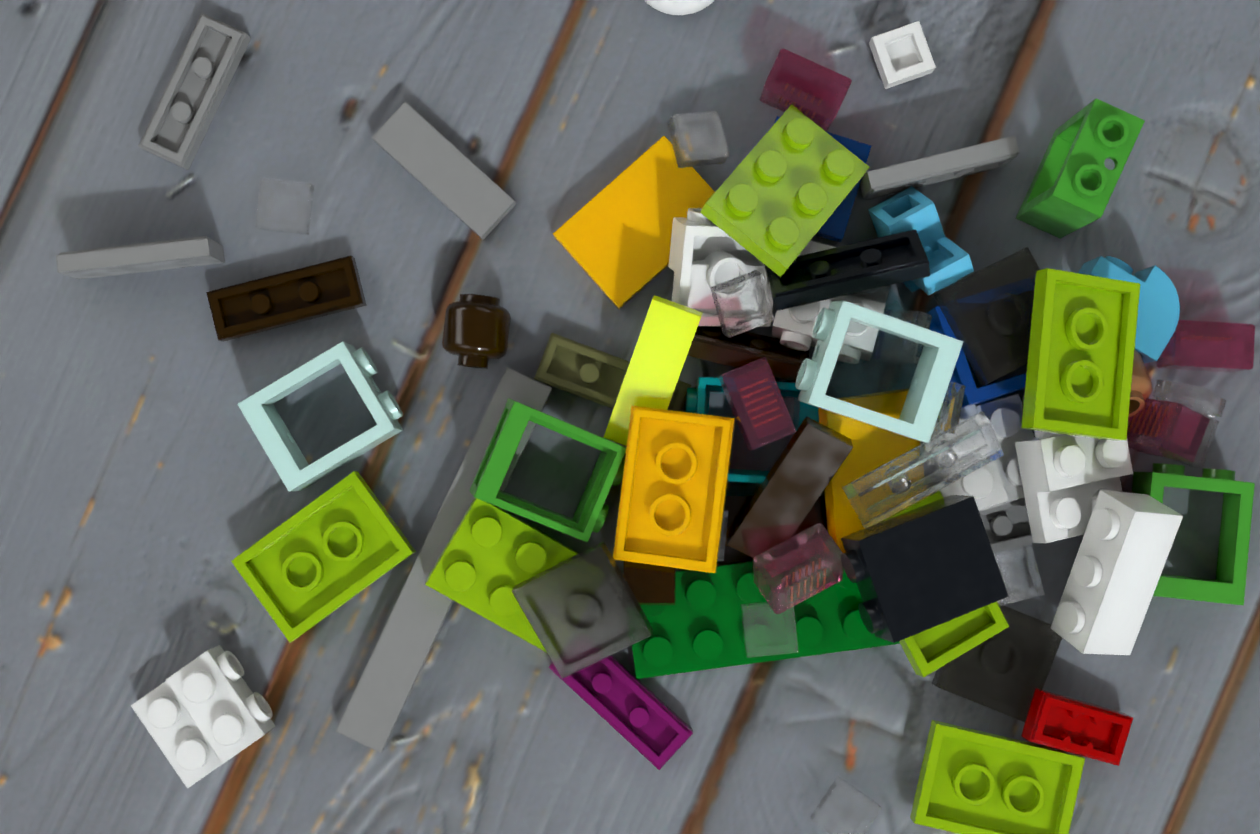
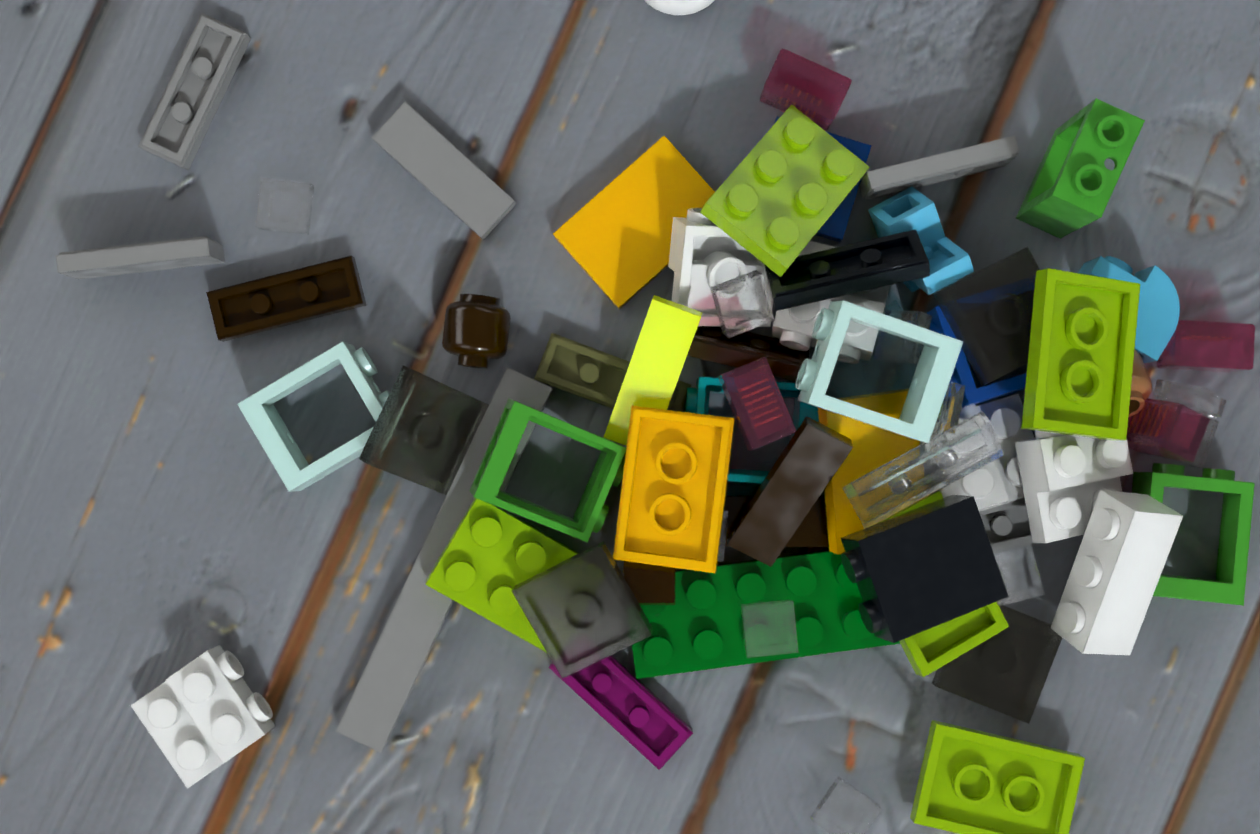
lime plate [231,471,416,643] -> none
clear tile [667,111,730,168] -> none
piece [753,523,844,614] -> none
white plate [869,21,936,89] -> none
red plate [1021,688,1133,766] -> none
none -> clear smoke tile [359,365,489,495]

